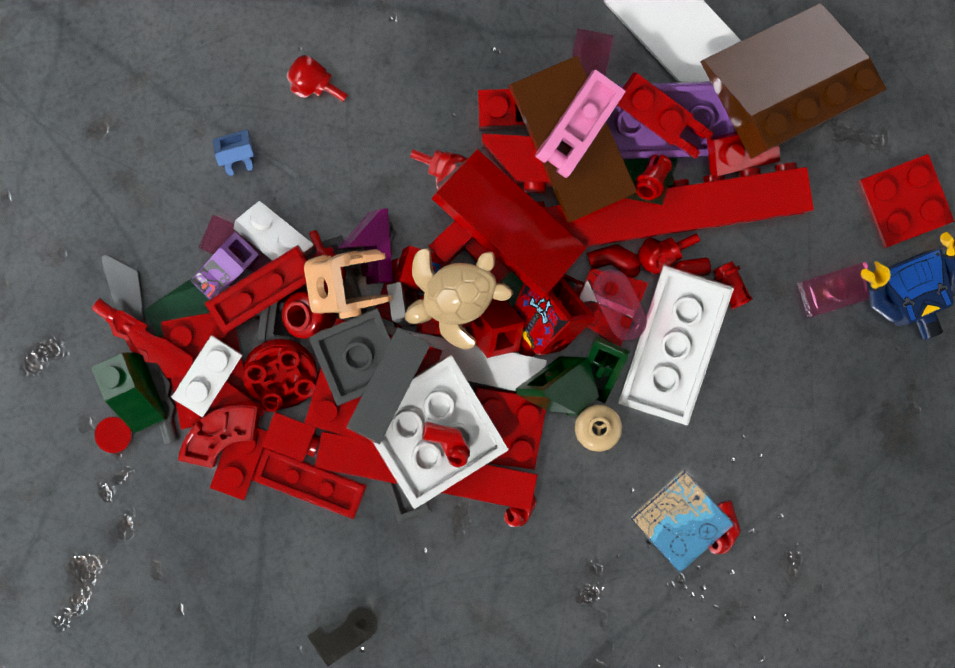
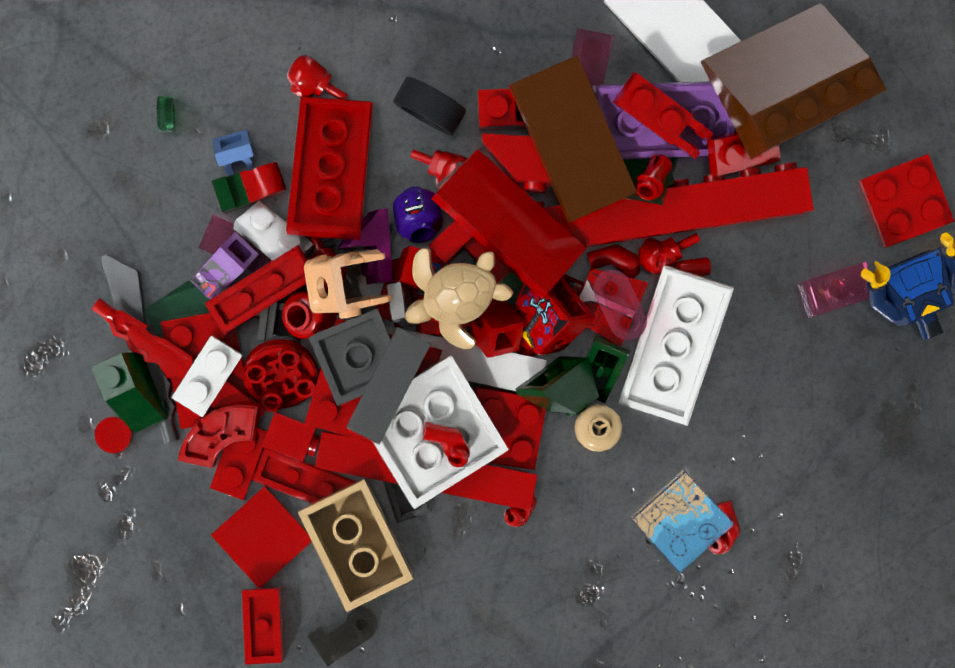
bright pink plate [535,69,626,178] -> none
red pin [713,260,753,309] -> none
none -> clear green tile [156,96,176,133]
none -> red tile [211,486,312,588]
none -> leg [212,162,287,215]
none -> red panel [242,585,285,665]
none -> red tile [286,96,373,240]
none -> tan brick [298,478,414,612]
none -> black tyre [393,76,466,136]
none -> dark purple head [393,186,443,243]

